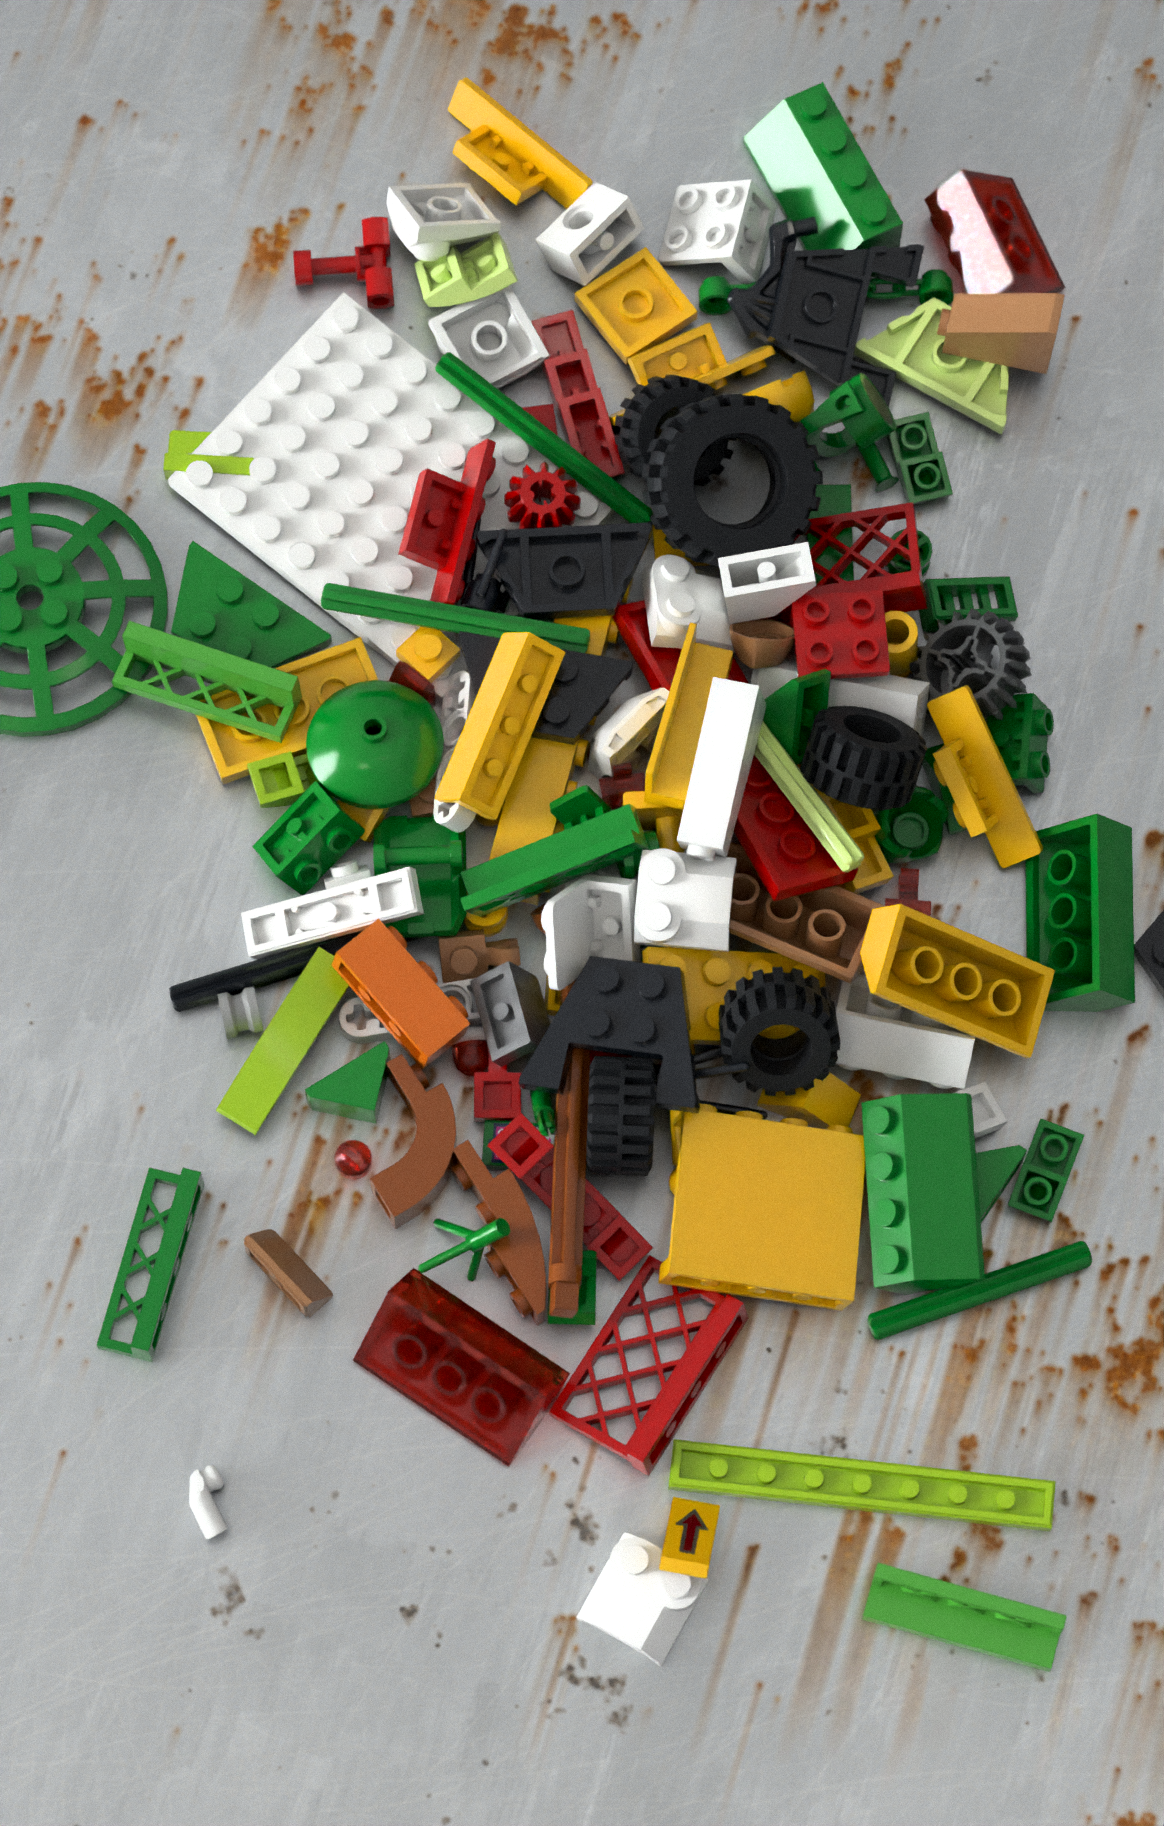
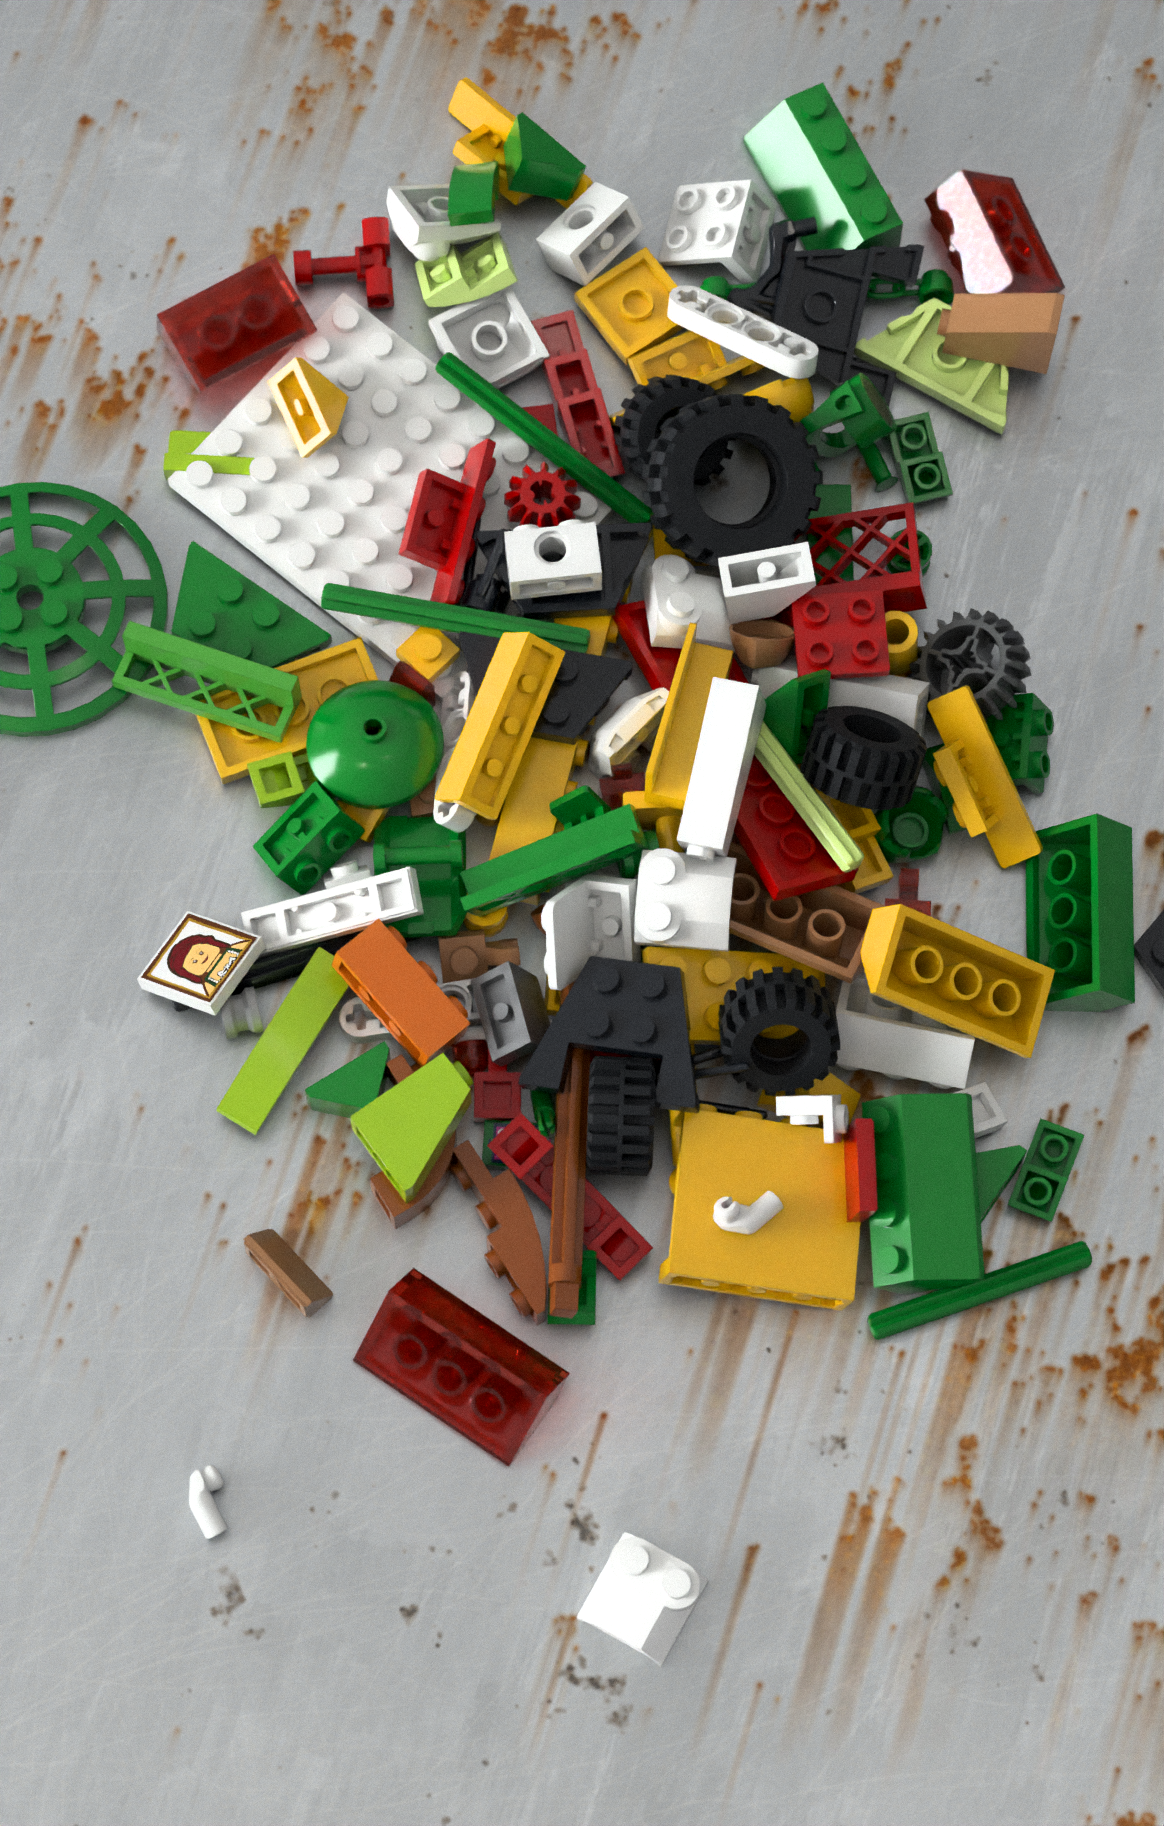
green fence [97,1167,204,1362] -> none
clear red hinge [334,1140,372,1180] -> none
green plant [418,1218,510,1281] -> none
red fence [549,1255,748,1476] -> none
yellow tile [659,1497,720,1578] -> none
lime tile [668,1439,1056,1532] -> none
bright green fence [862,1563,1067,1672] -> none
green slope [918,576,1018,632] -> none
none -> tile [137,911,266,1016]
none -> clear red slope [156,254,317,393]
none -> yellow slope [267,357,349,458]
none -> lime slope [350,1053,473,1204]
none -> green slope [447,161,499,226]
none -> green slope [503,112,587,201]
none -> white brick [504,519,602,600]
none -> white beam [667,285,818,379]
none -> white arm [713,1191,783,1235]
none -> white bracket [776,1095,849,1143]
none -> red tile [843,1118,878,1222]

